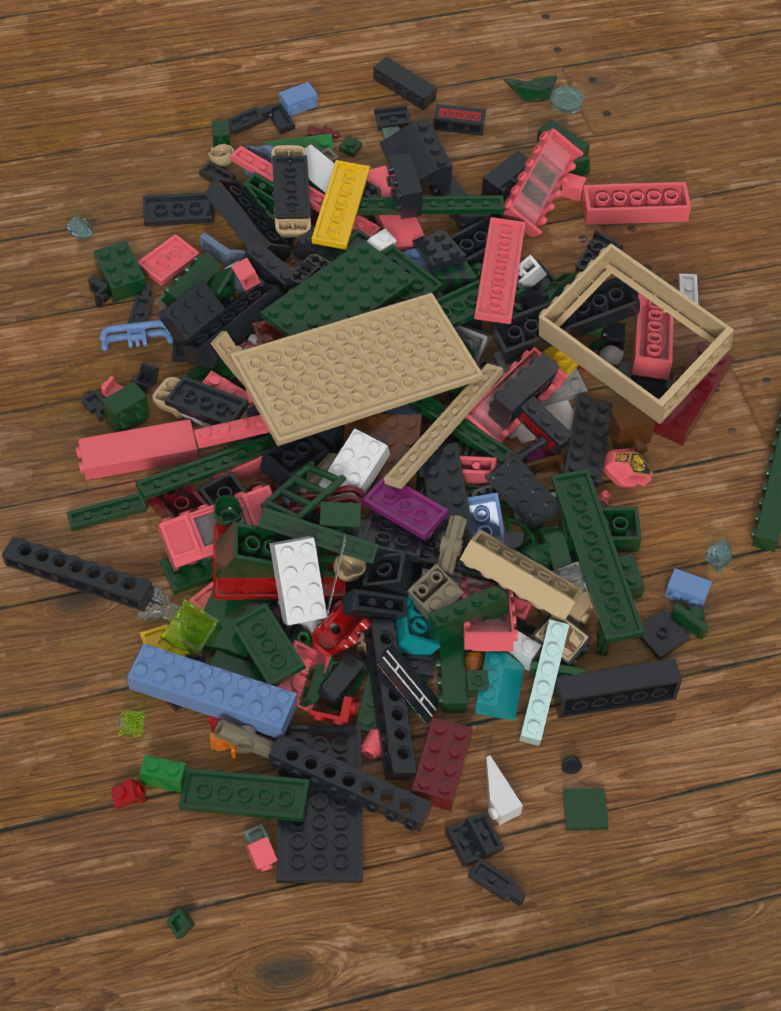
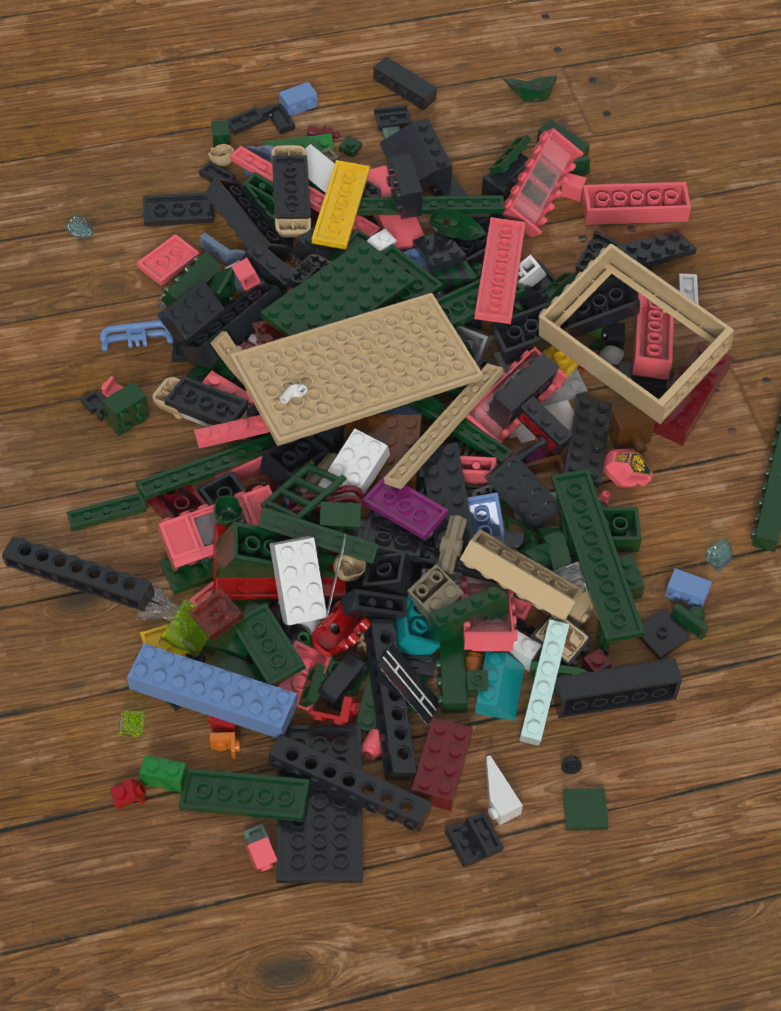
coral brick [76,419,198,480] -> none
black bracket [88,275,110,307] -> none
dark green brick [93,241,146,303] -> none
black hinge [128,285,154,330] -> none
black bracket [130,362,159,392] -> none
dark green plate [167,907,195,939] -> none
dark tan piece [214,719,275,759] -> none
black brick [433,104,486,136] -> none
black hinge [468,858,526,906] -> none
clear light blue tile [550,86,584,114] -> none
none -> clear red plate [188,589,244,641]
none -> white arm [279,384,308,404]
none -> dark green piece [429,208,485,240]
none -> dark green plate [489,135,531,174]
none -> dark red brick [581,649,612,672]
none -> black plate [590,230,697,278]

